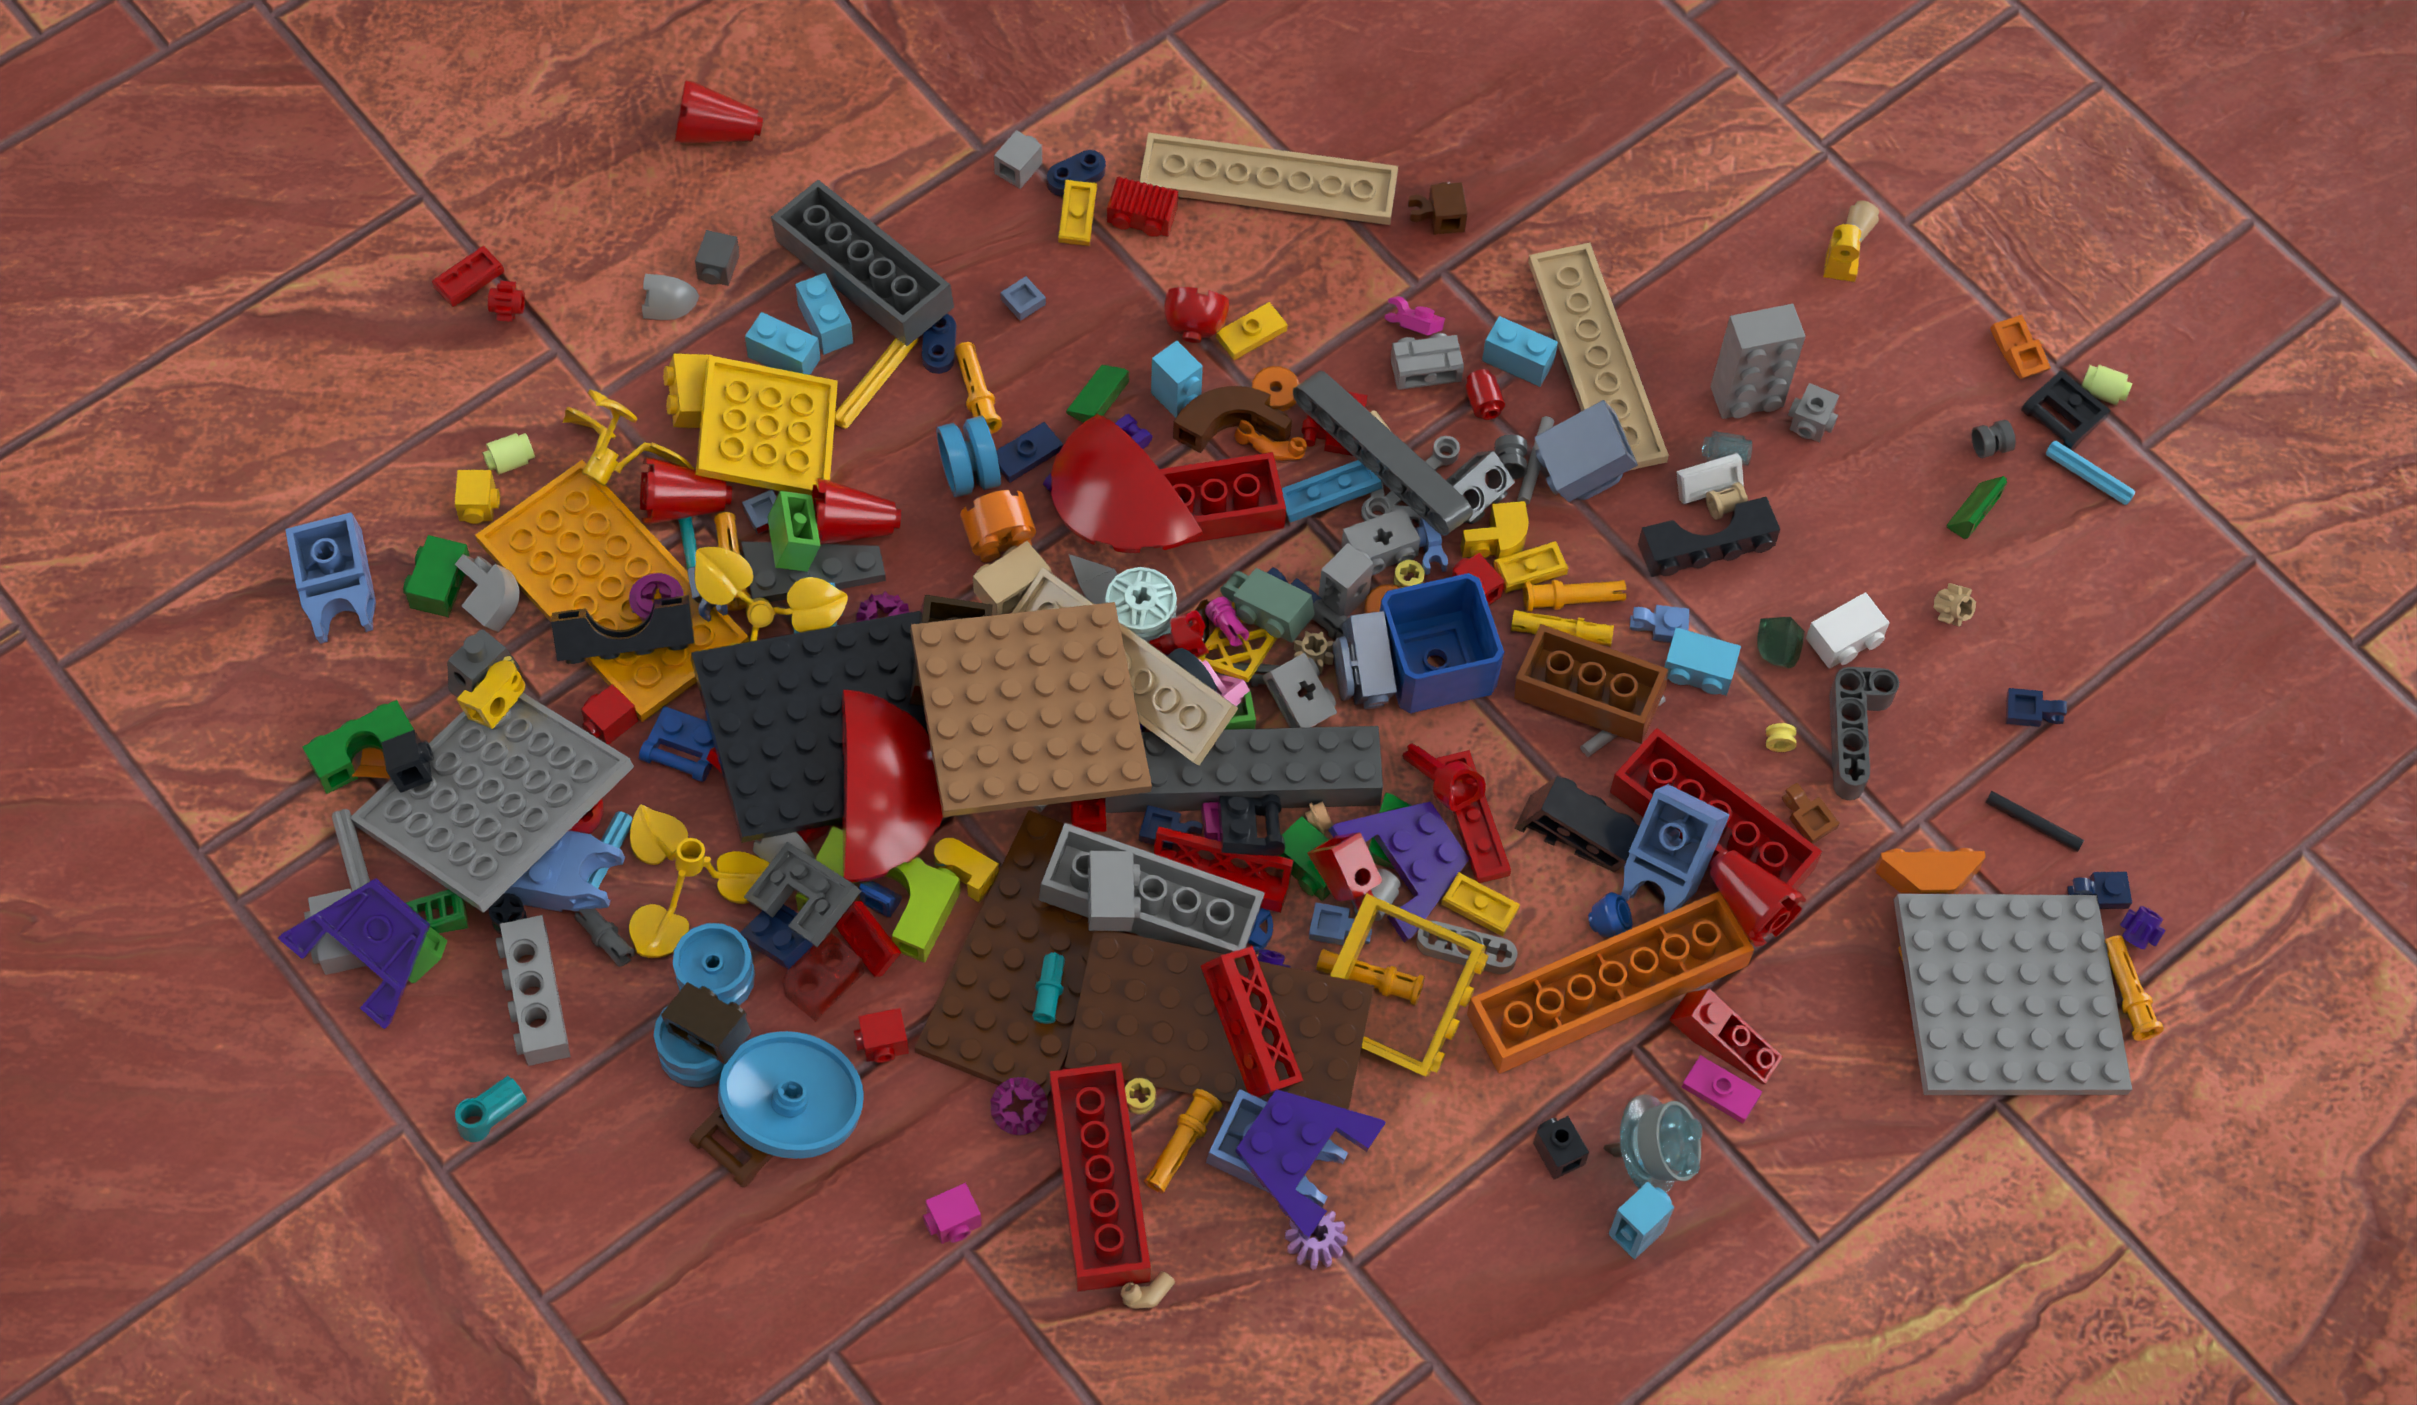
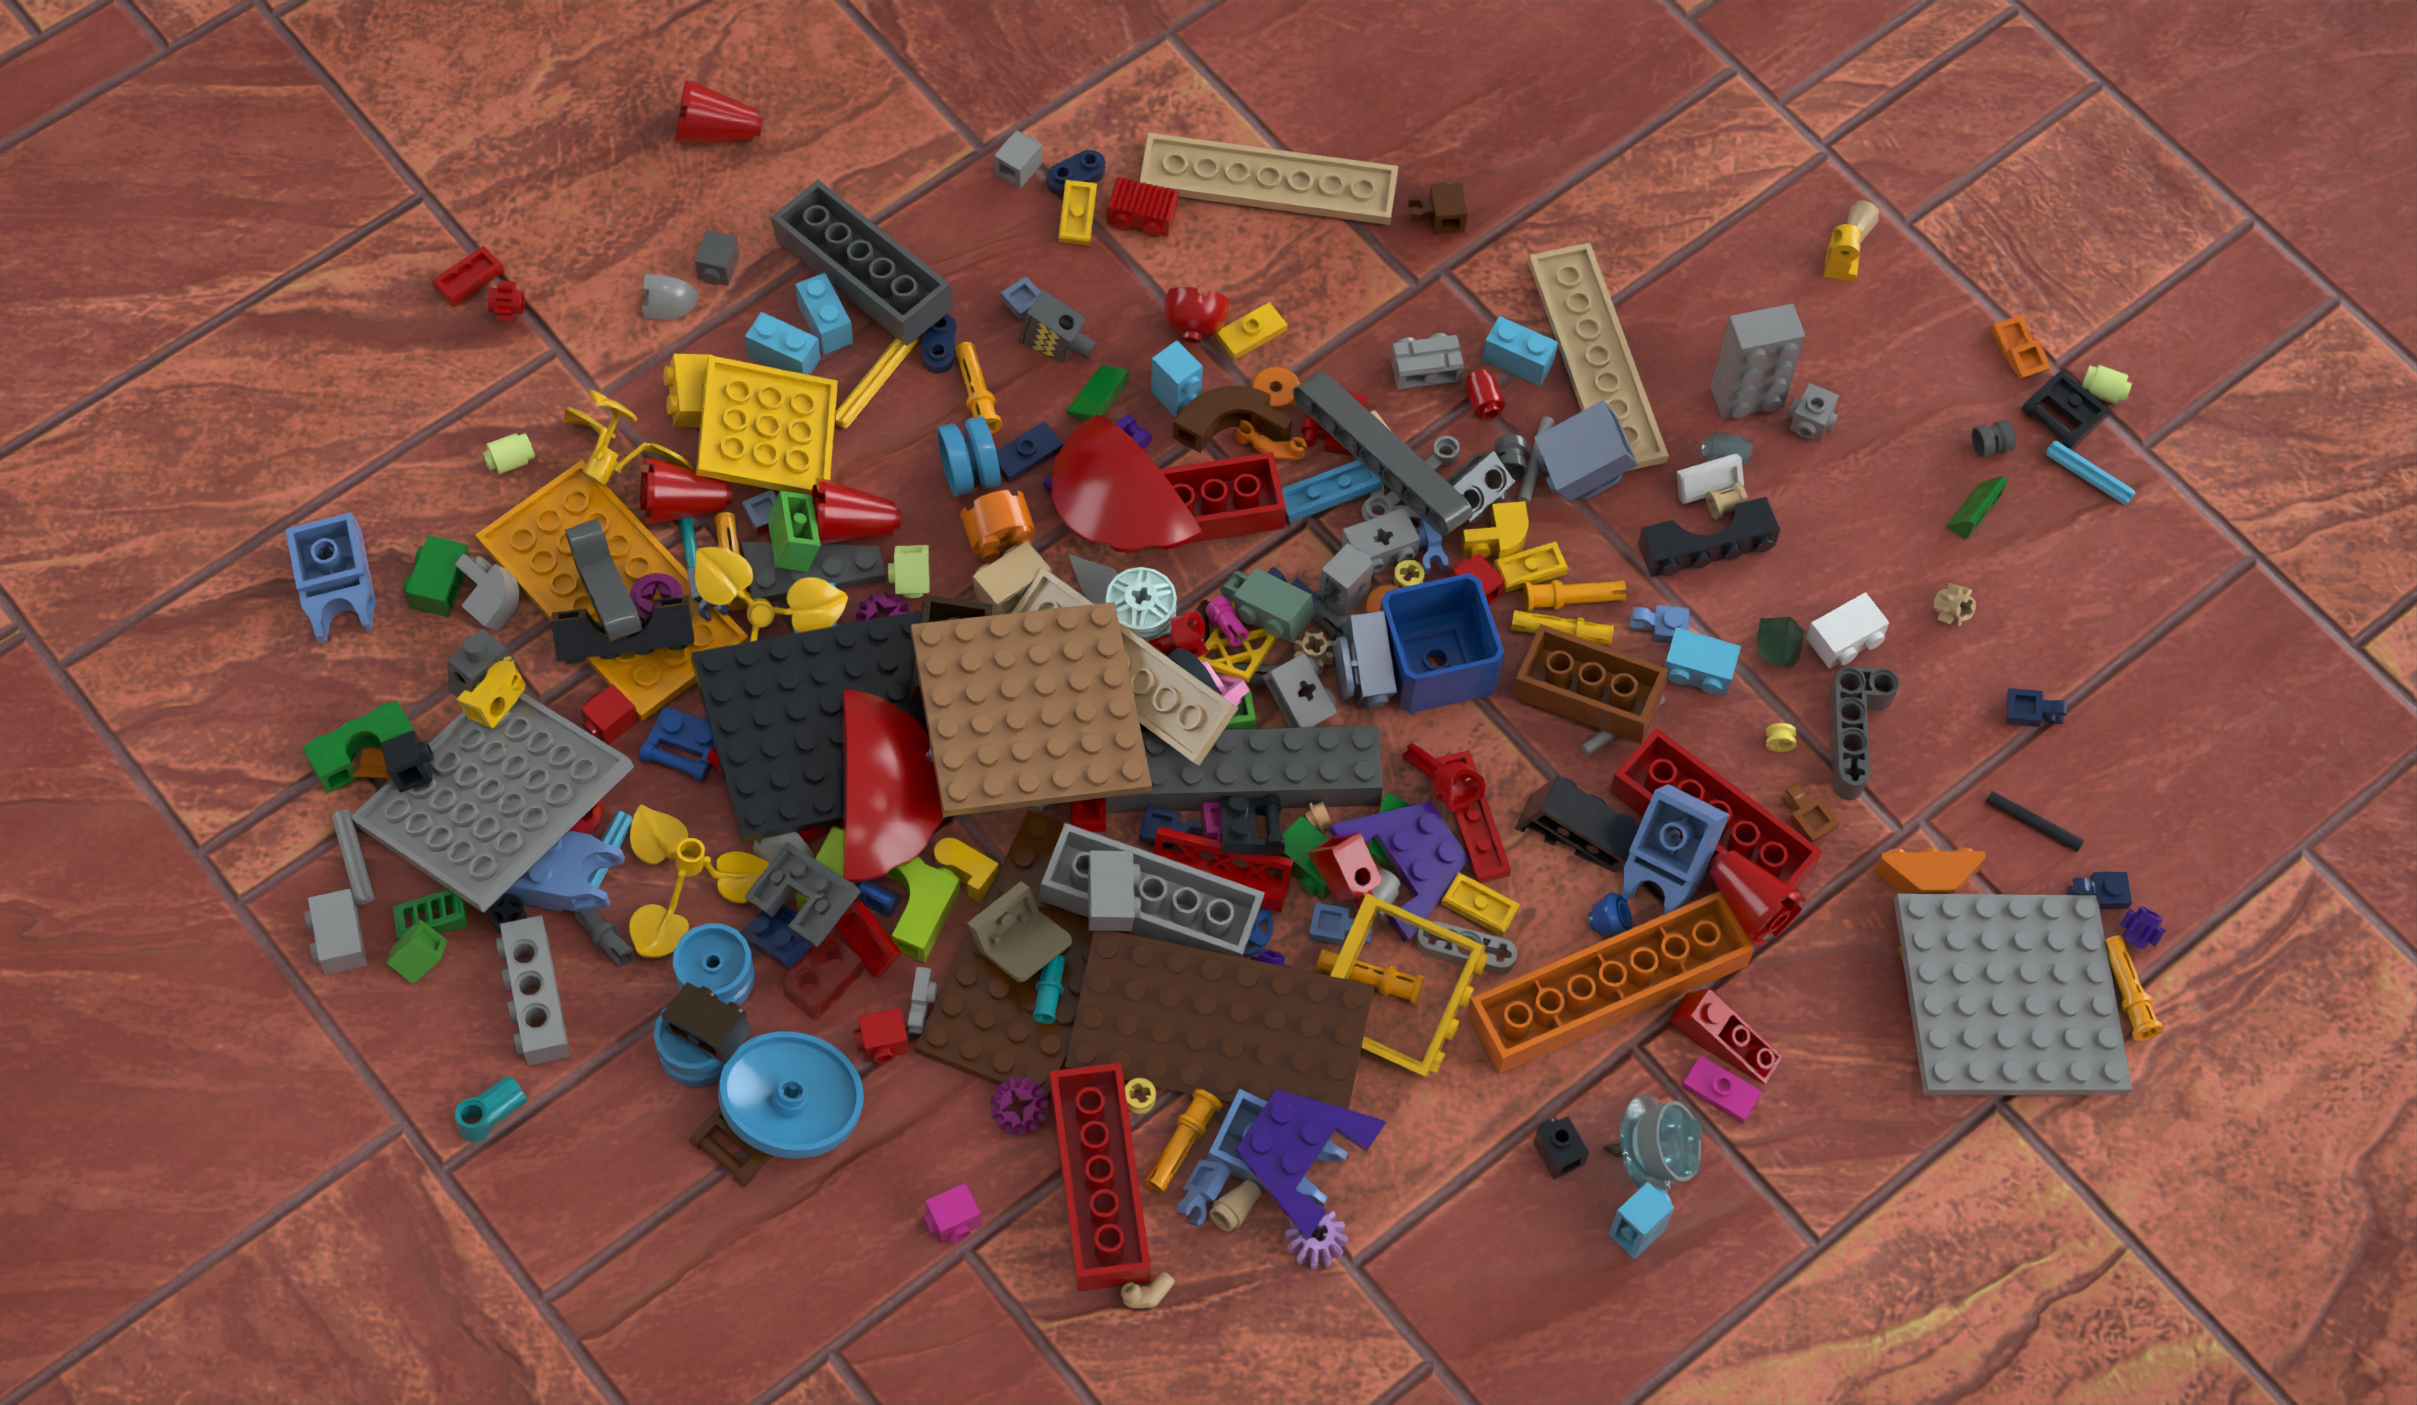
dark purple wing [278,878,430,1029] -> none
yellow brick [454,470,500,524] -> none
red fence [1200,946,1303,1098] -> none
dark pink plate [1385,296,1445,335] -> none
none -> dark grey beam [565,518,642,642]
none -> yellowish green brick [888,545,930,598]
none -> light grey plate [908,967,937,1035]
none -> dark tan bracket [967,881,1072,982]
none -> dark grey torso [1018,289,1097,362]
none -> medium blue plate [1176,1160,1232,1226]
none -> tan cone [1209,1179,1261,1232]

